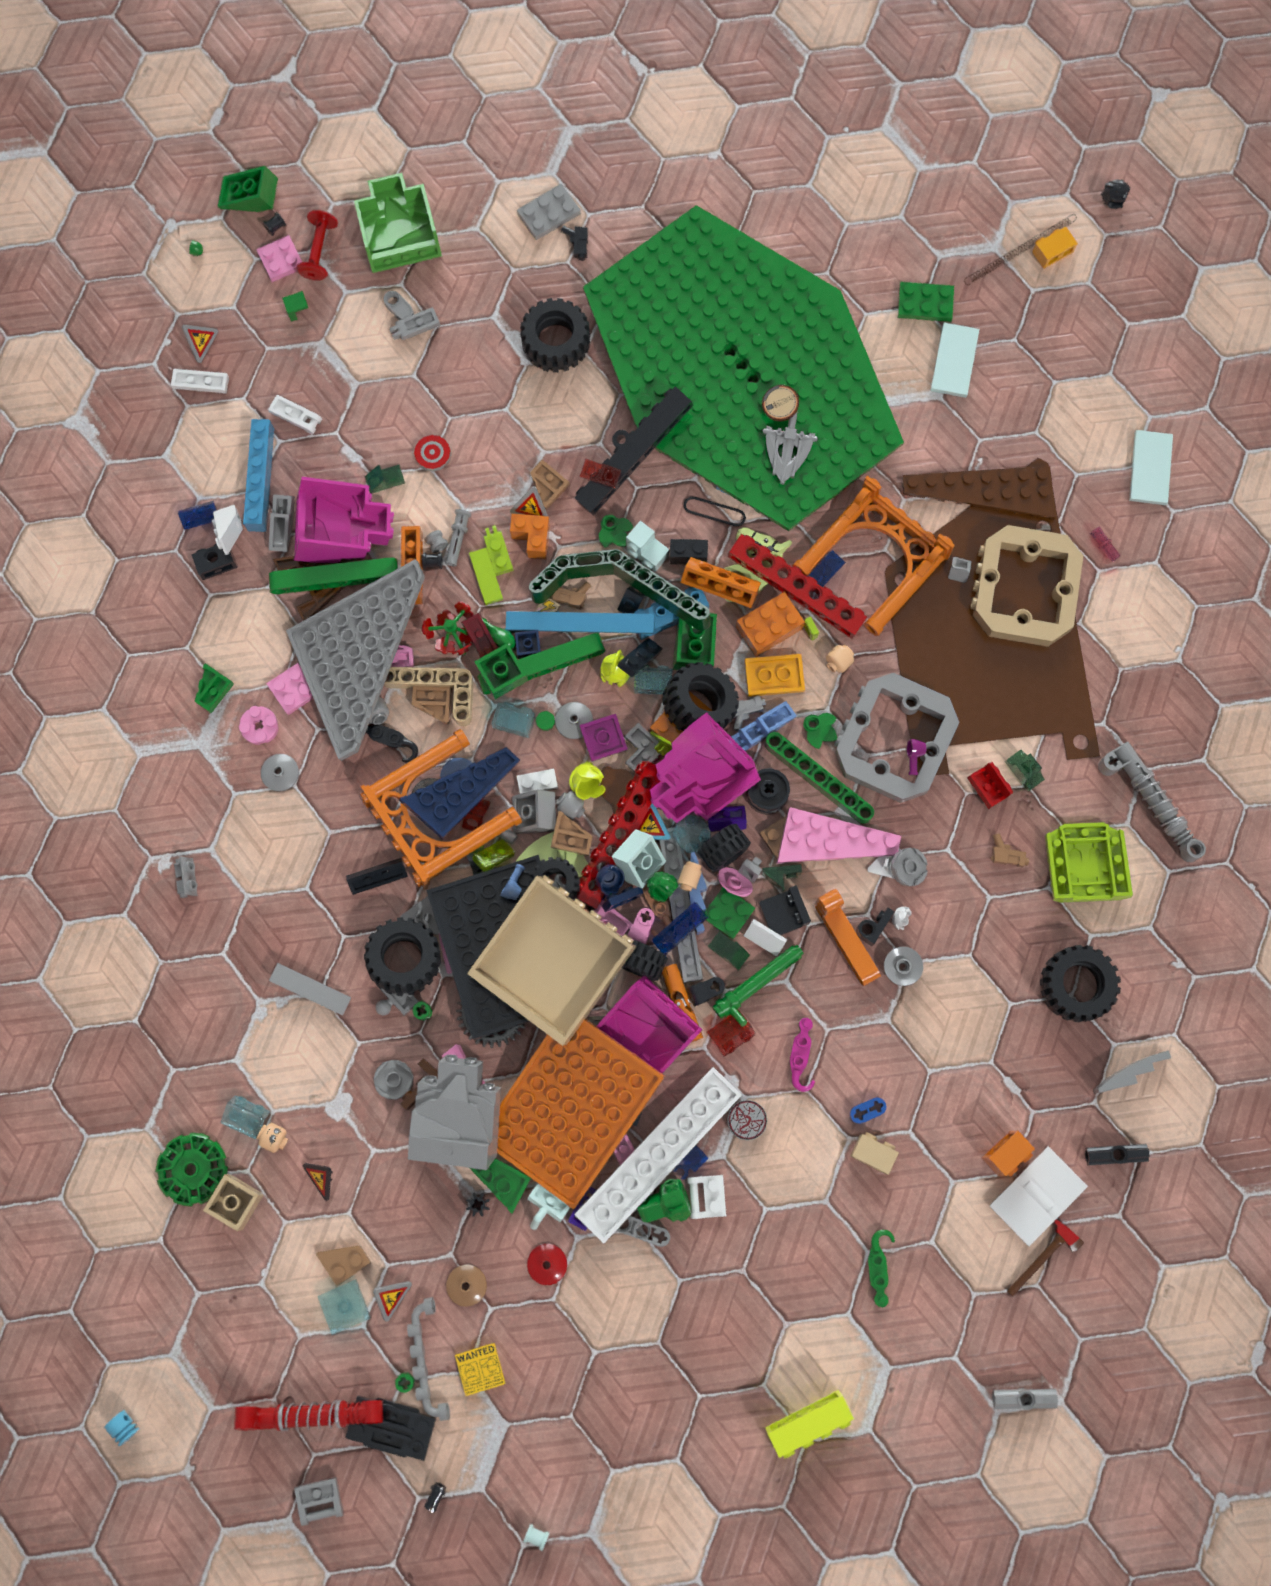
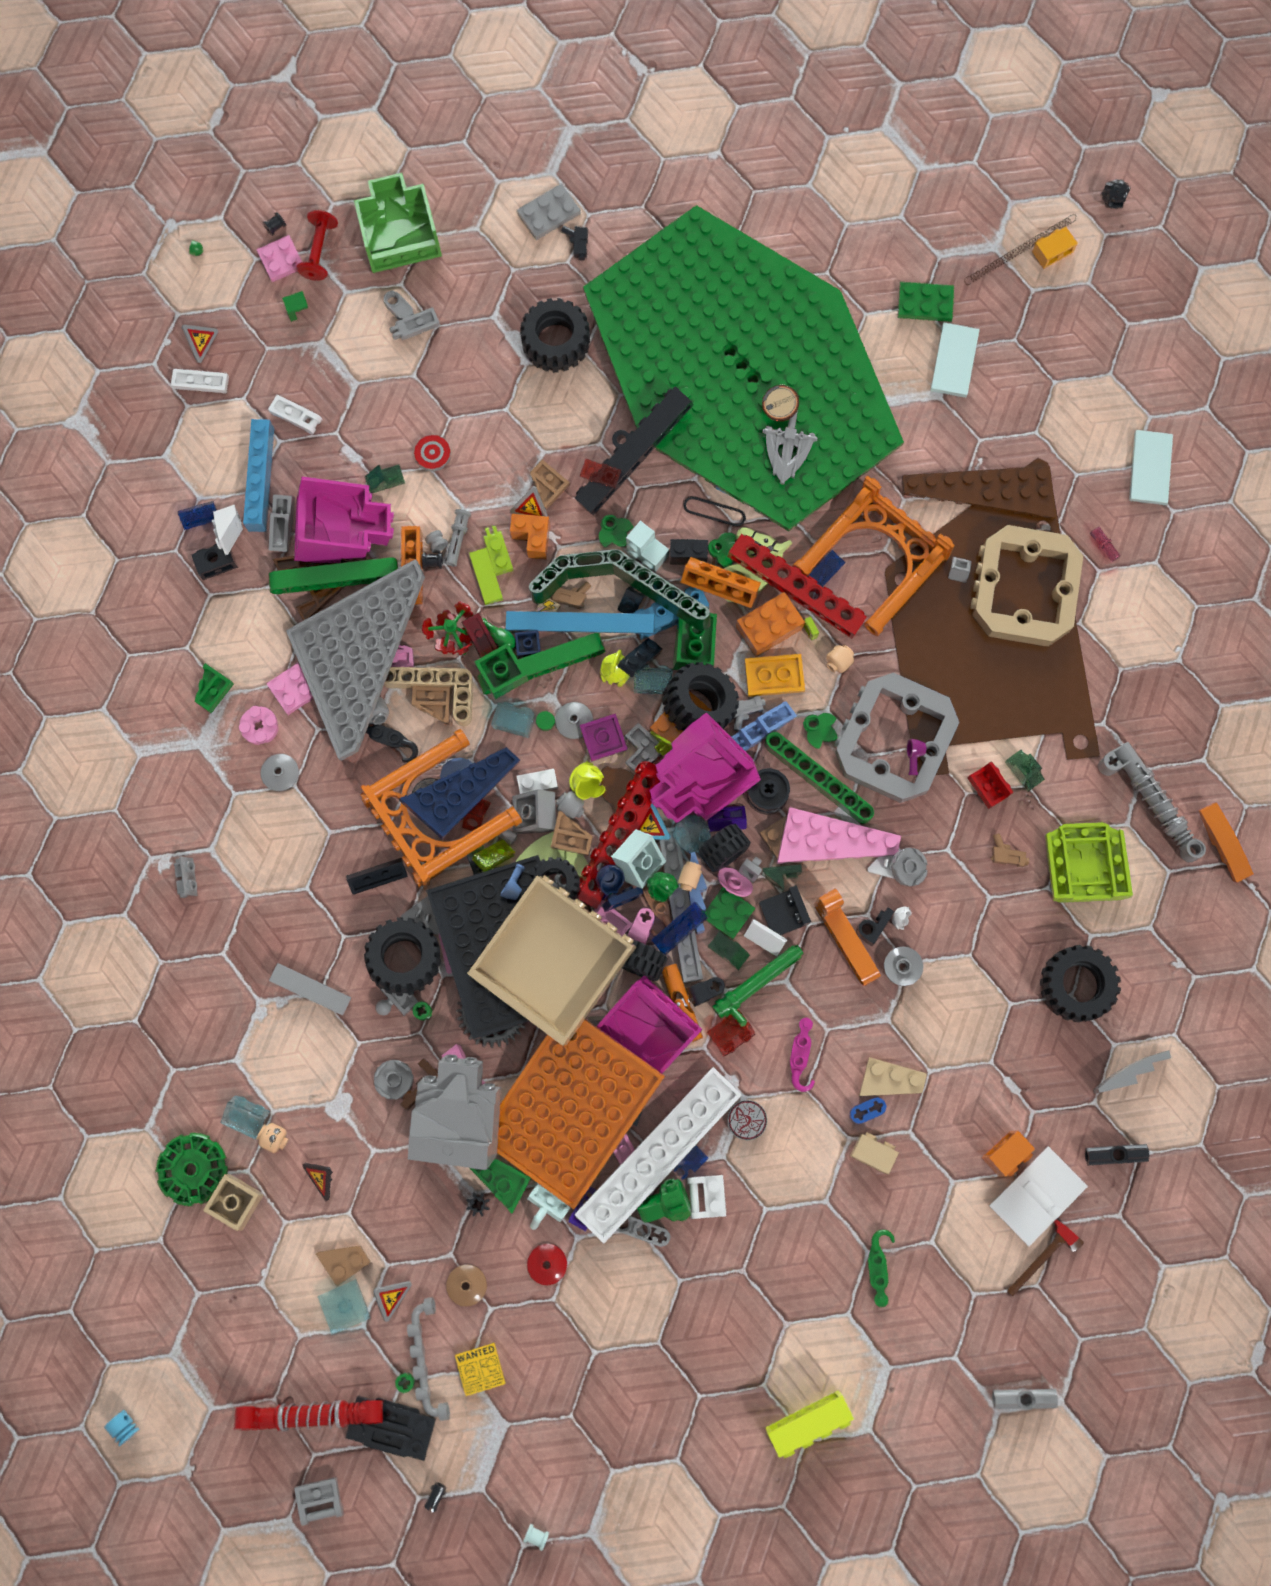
green slope [218,166,278,212] -> none
none -> green plate [708,533,736,568]
none -> tan wing [859,1057,927,1096]
none -> orange slope [1198,802,1254,883]

